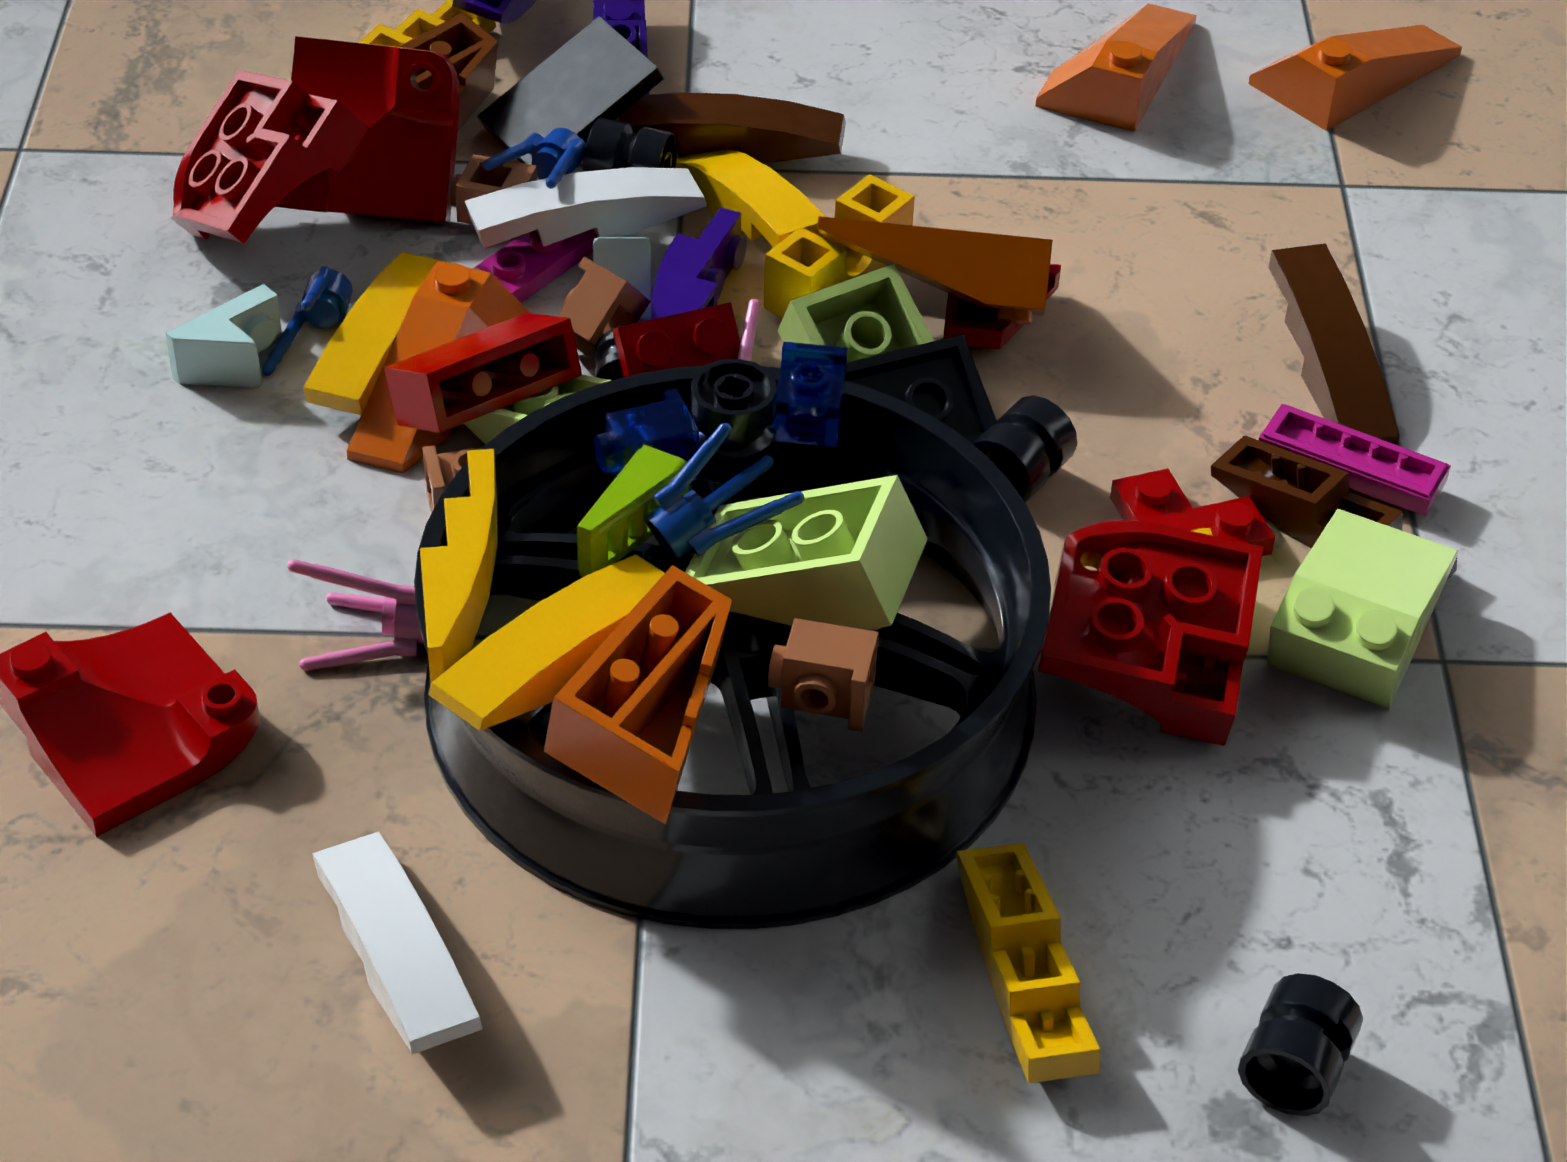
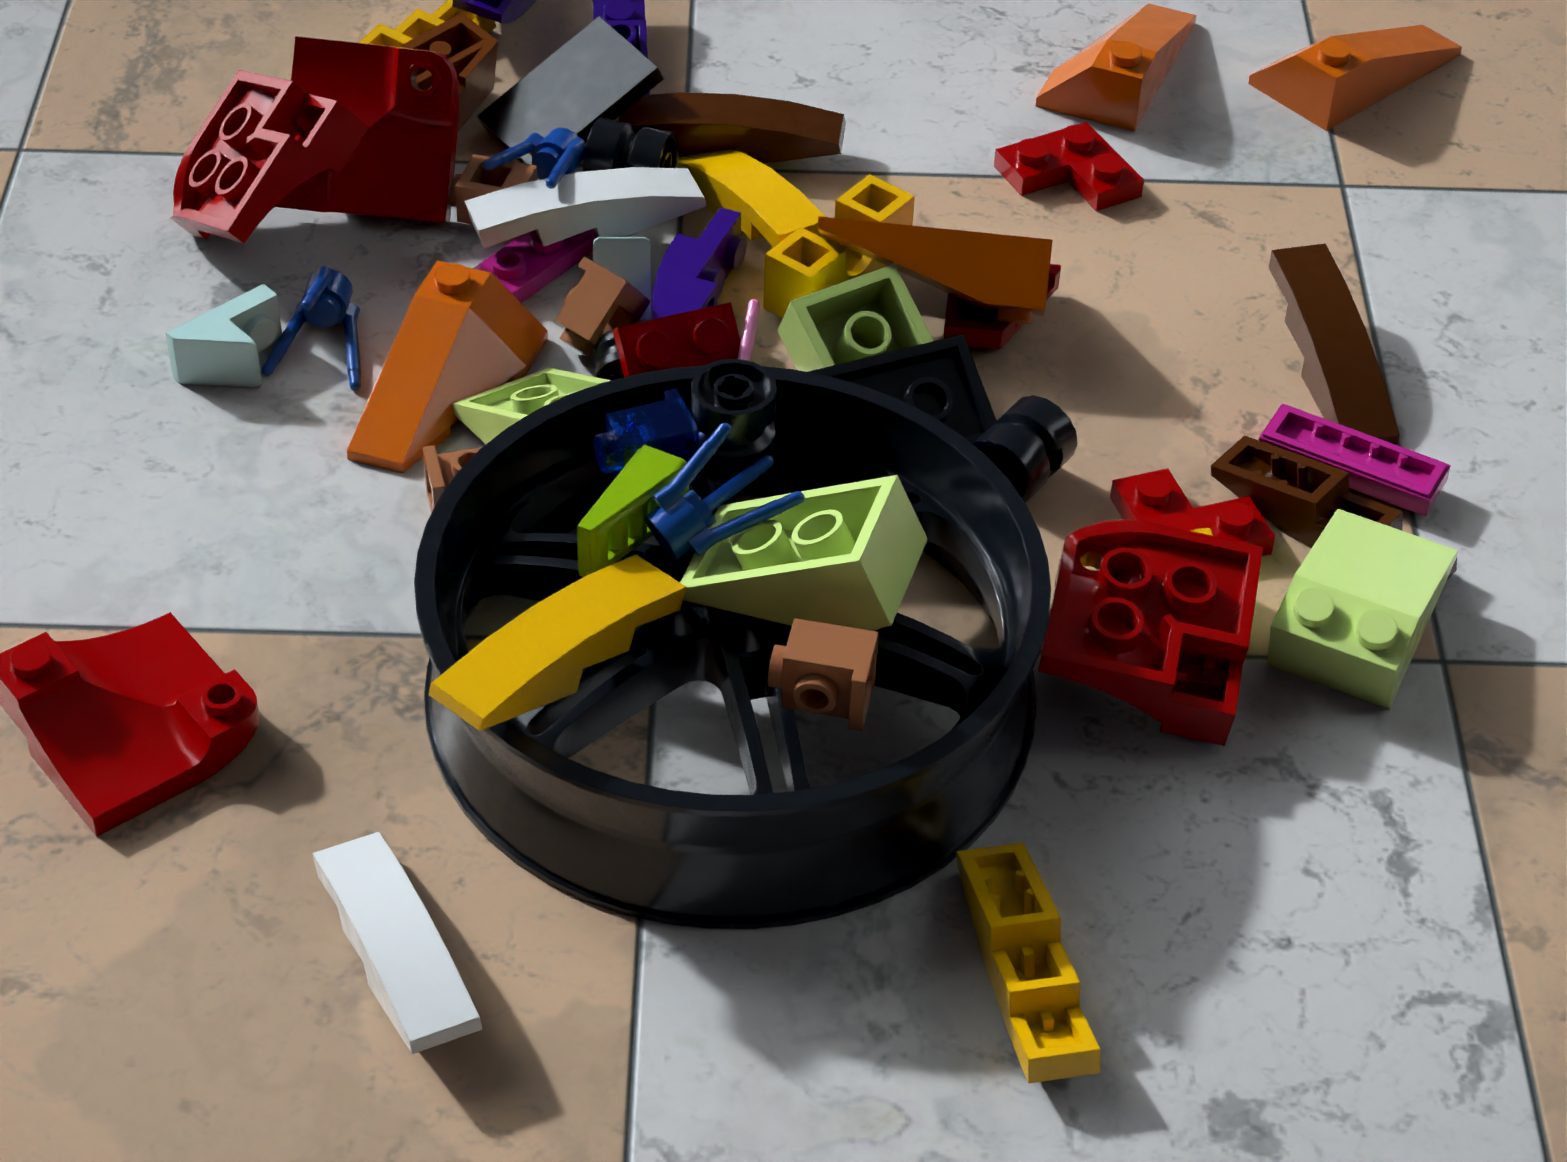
bright pink plant [287,559,424,671] -> none
yellow slope [303,252,450,415] -> none
red brick [384,313,582,433] -> none
yellow slope [420,449,498,683] -> none
orange wedge [544,565,732,825] -> none
clear blue brick [774,342,848,447] -> none
black wheel [1238,973,1363,1116] -> none
none -> red plate [994,122,1144,211]

